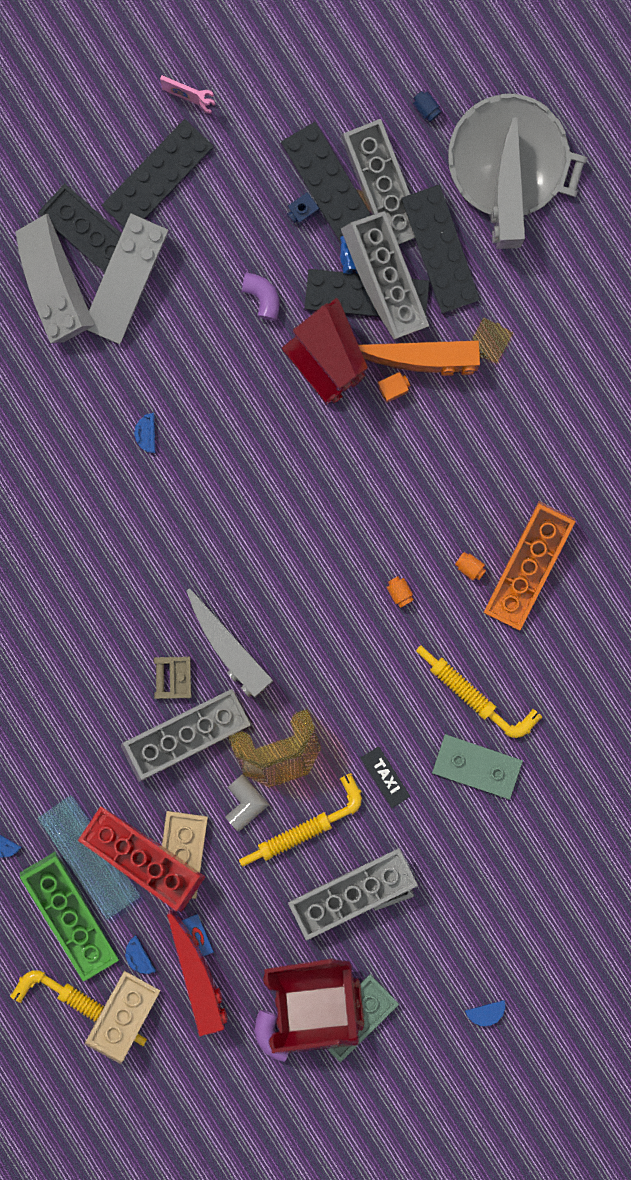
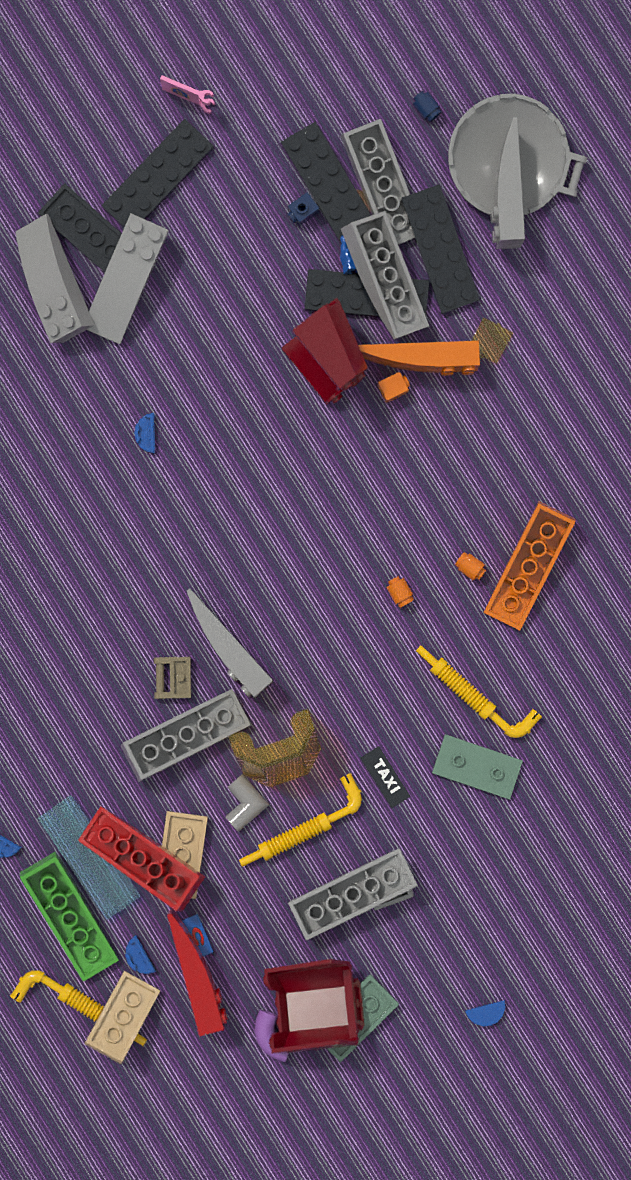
medium lavender cylinder [242,272,280,321] -> none

